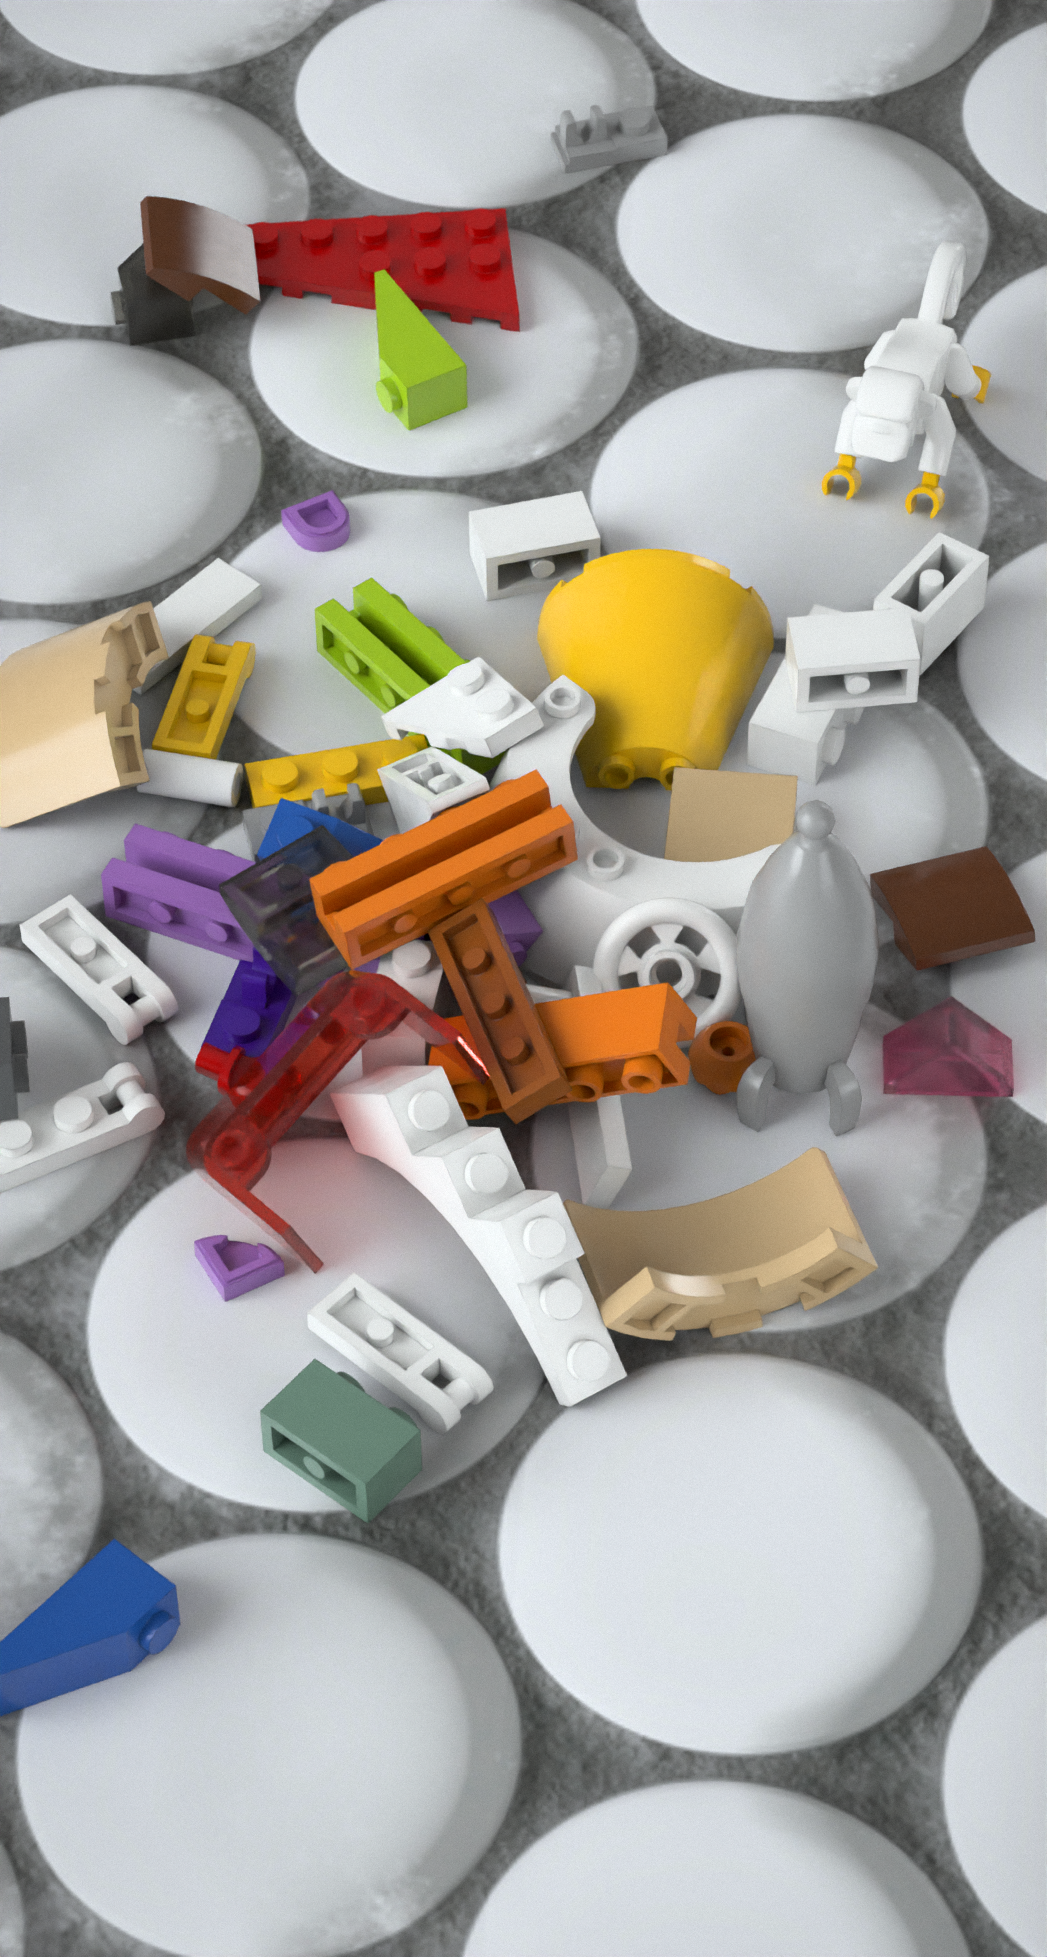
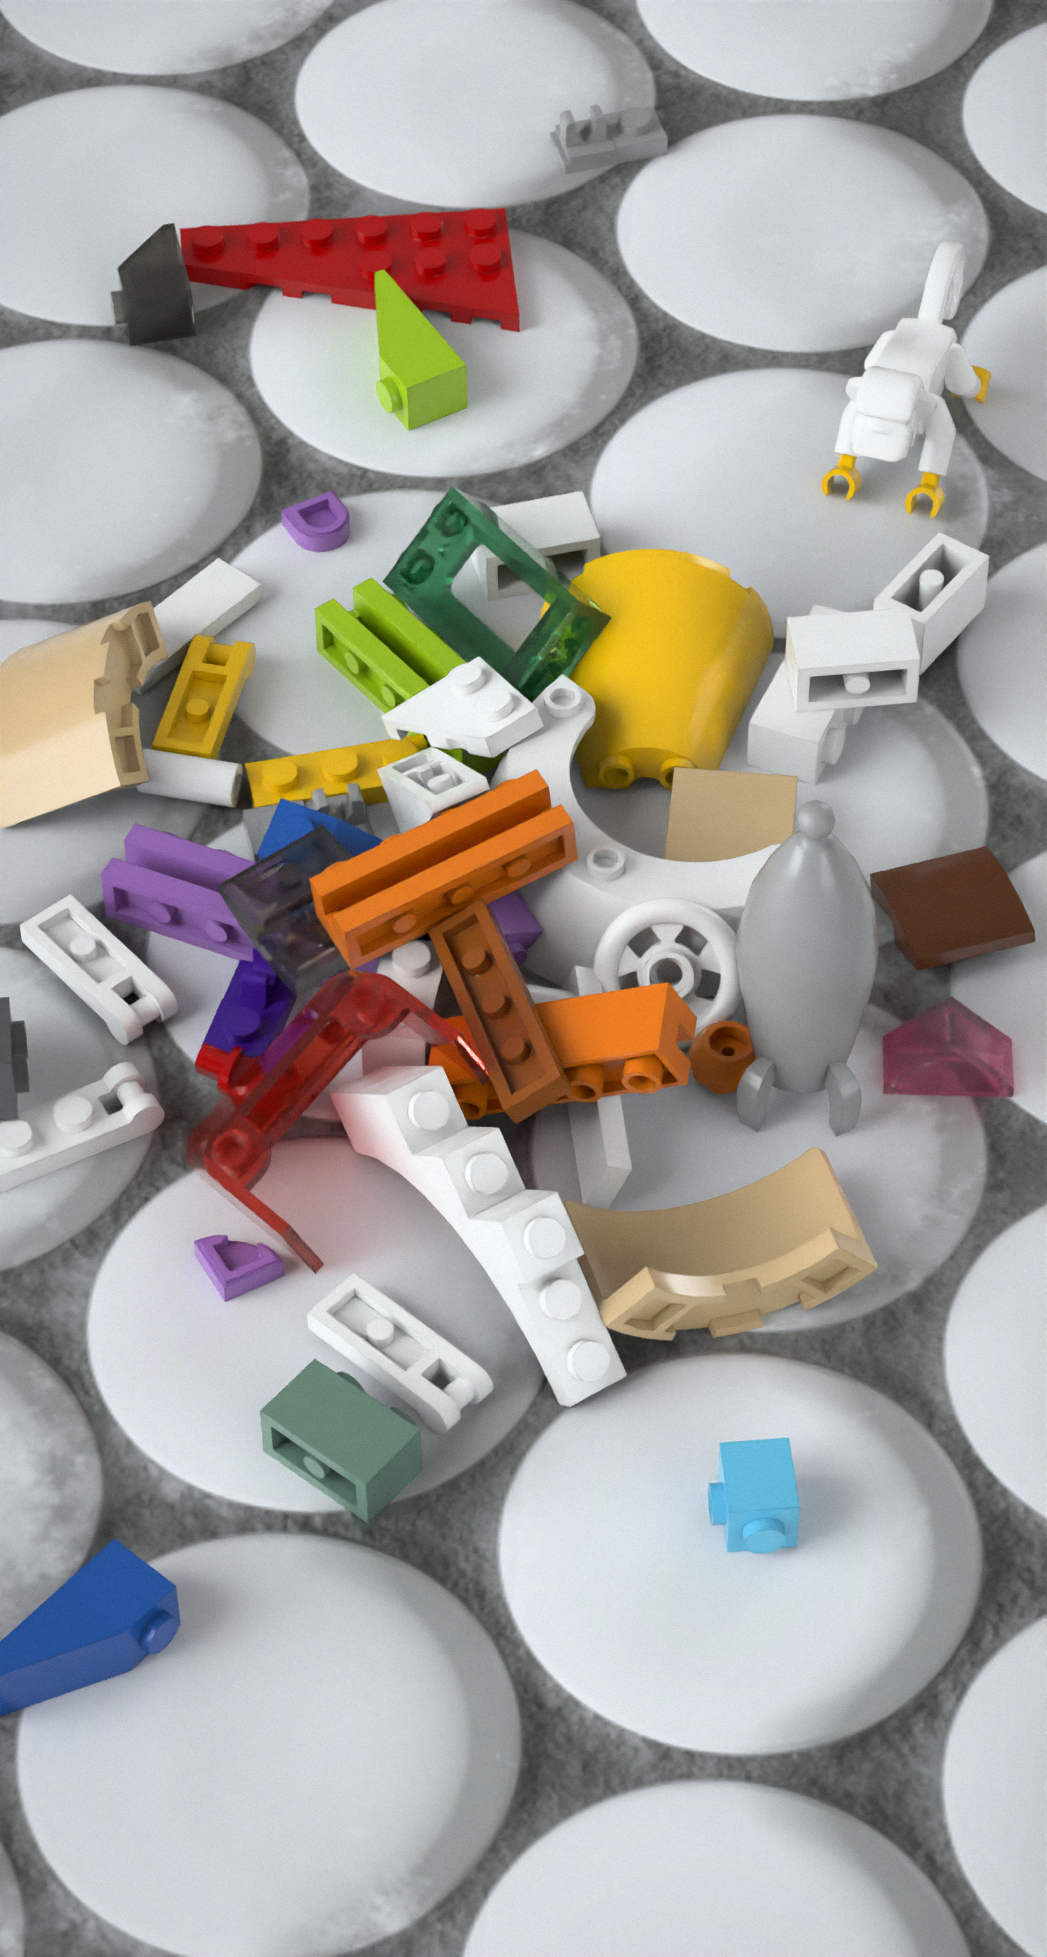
reddish brown slope [140,196,260,315] -> none
none -> clear green piece [383,486,612,703]
none -> medium azure brick [708,1437,800,1554]

